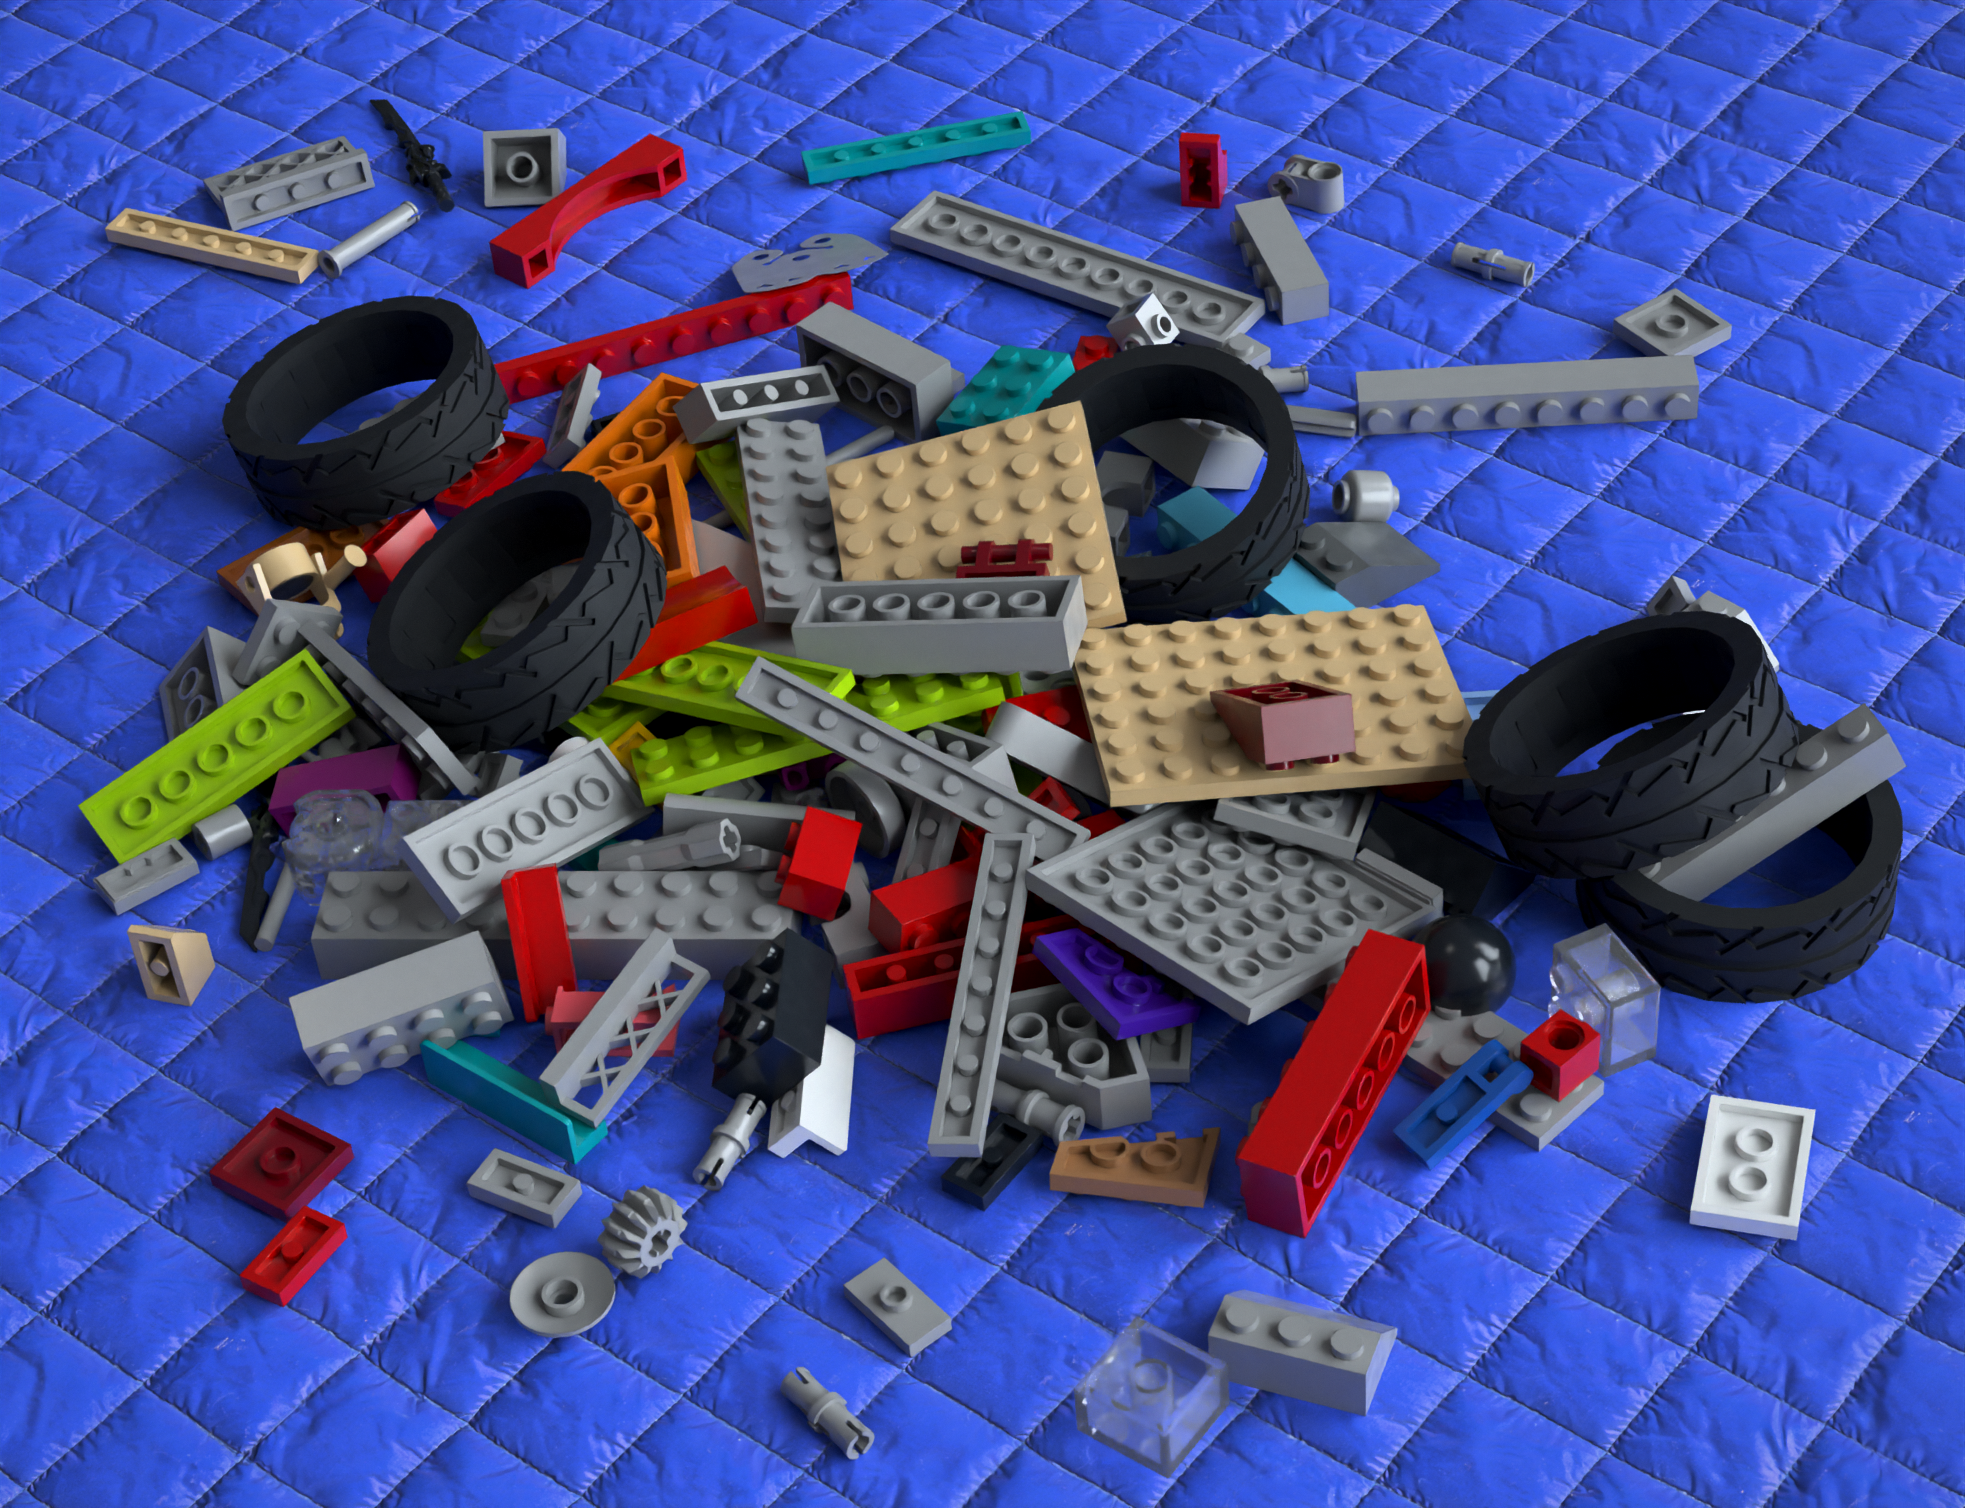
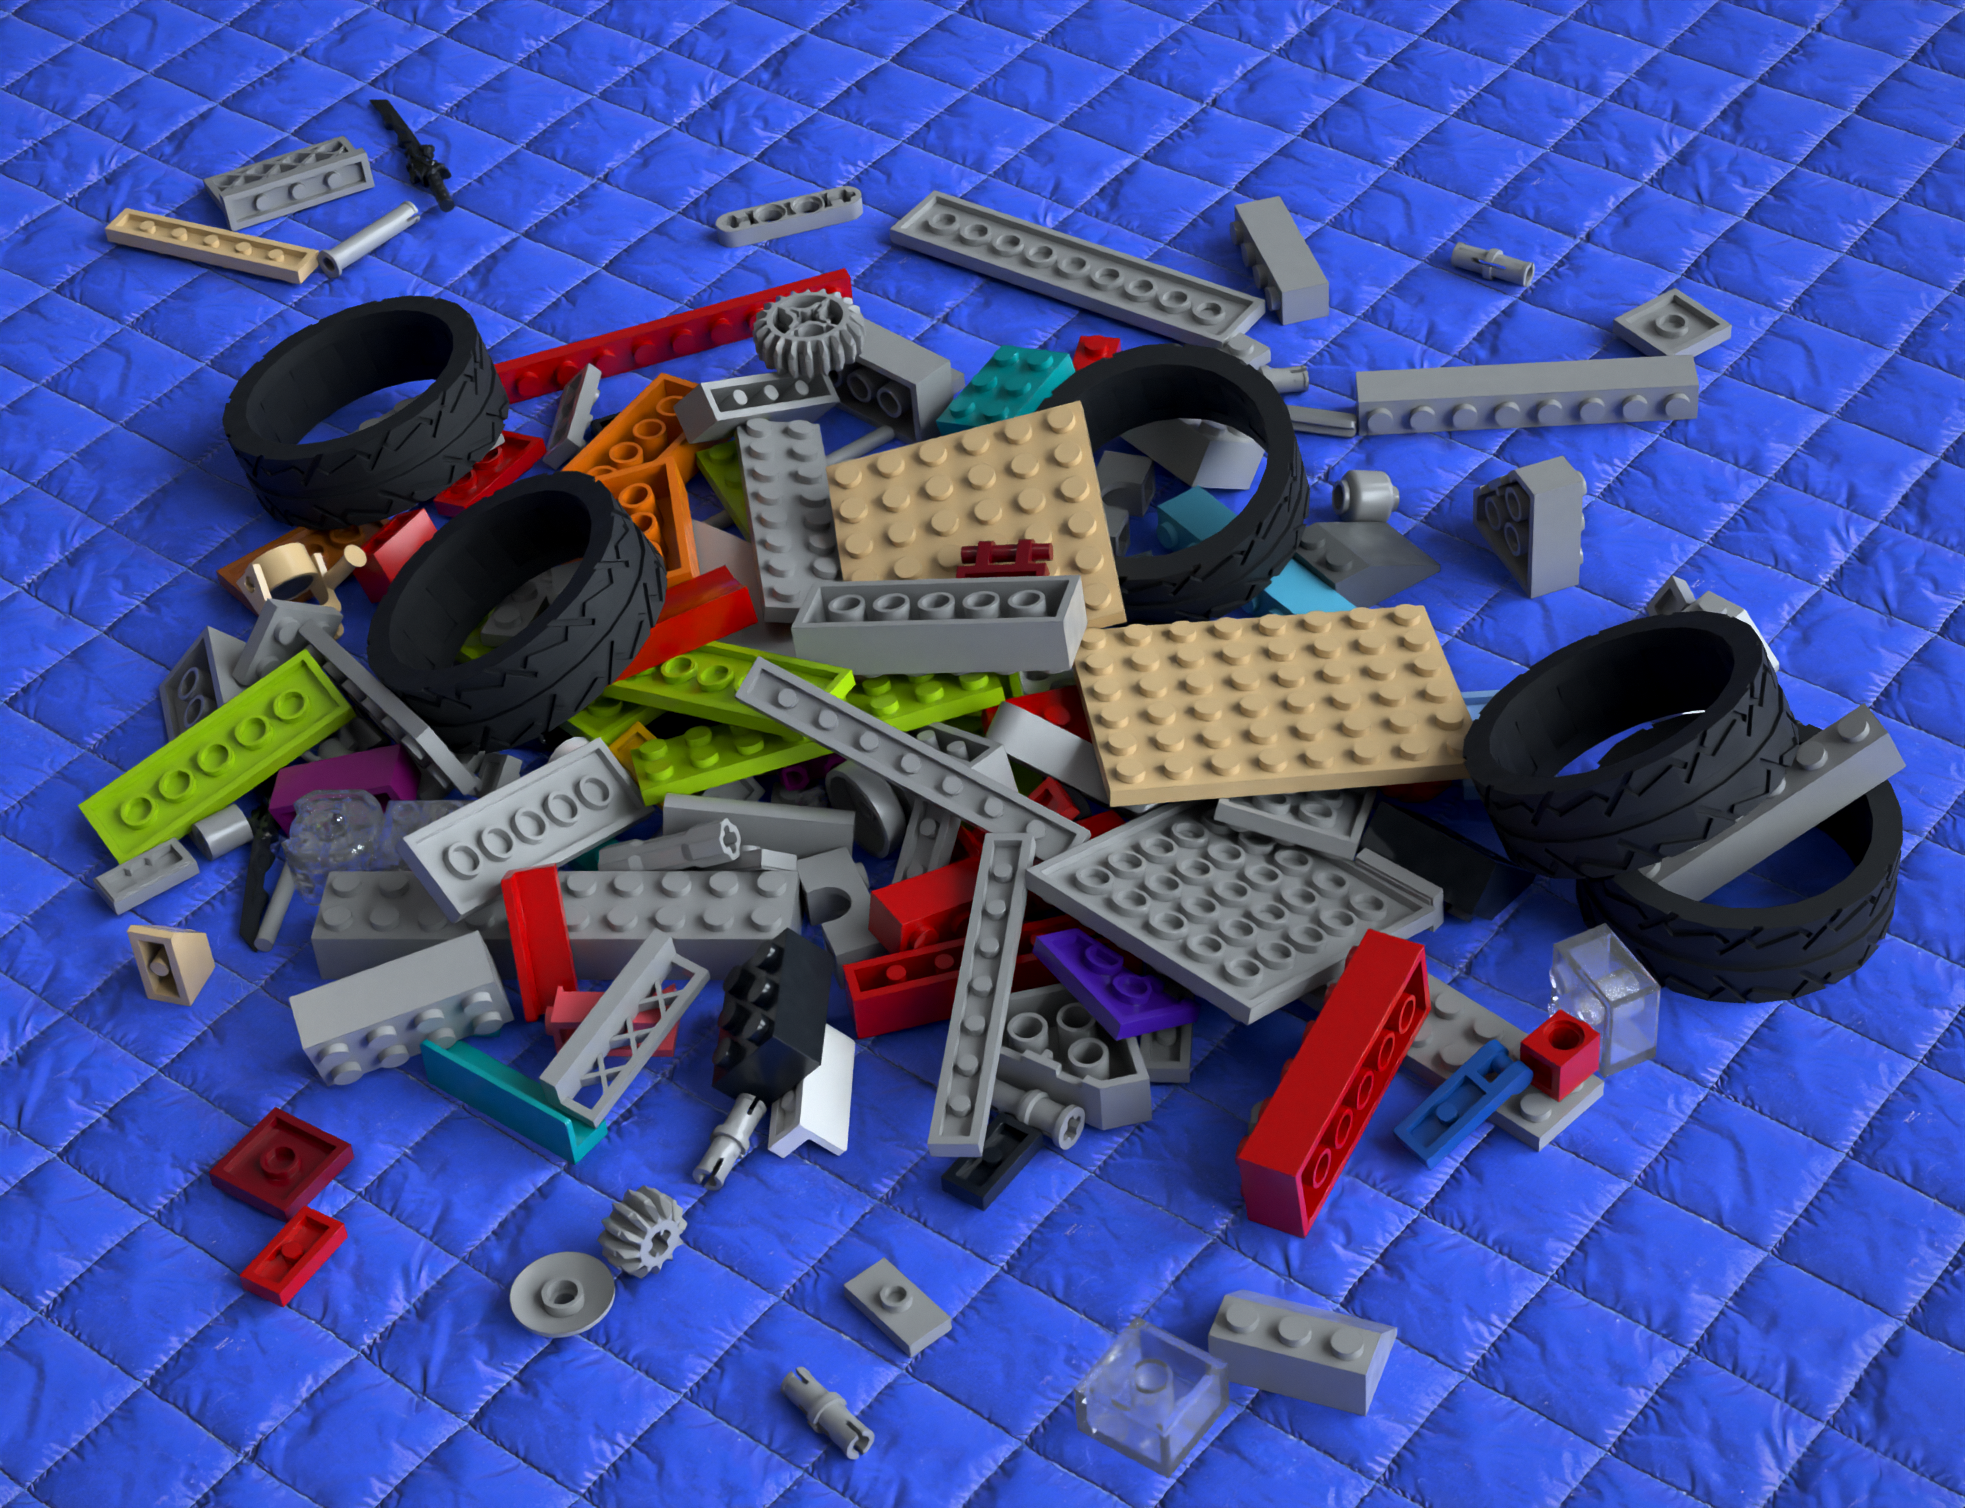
light grey plate [466,1148,582,1229] -> none
light grey slope [483,128,567,208] -> none
red arch [489,134,687,289] -> none
light grey piece [732,233,889,293] -> none
red brick [774,806,863,922] -> none
teal plate [801,111,1032,185] -> none
medium nougat wing [1049,1127,1221,1208] -> none
light grey brick [1106,293,1179,351] -> none
red arch [1179,132,1228,209] -> none
slope [1210,679,1356,771] -> none
light grey piece [1267,154,1345,214] -> none
black piece [1412,914,1516,1016] -> none
white plate [1689,1095,1815,1241] -> none
none -> light grey beam [716,186,863,248]
none -> light grey gear [752,289,866,379]
none -> light grey brick [1473,455,1587,599]

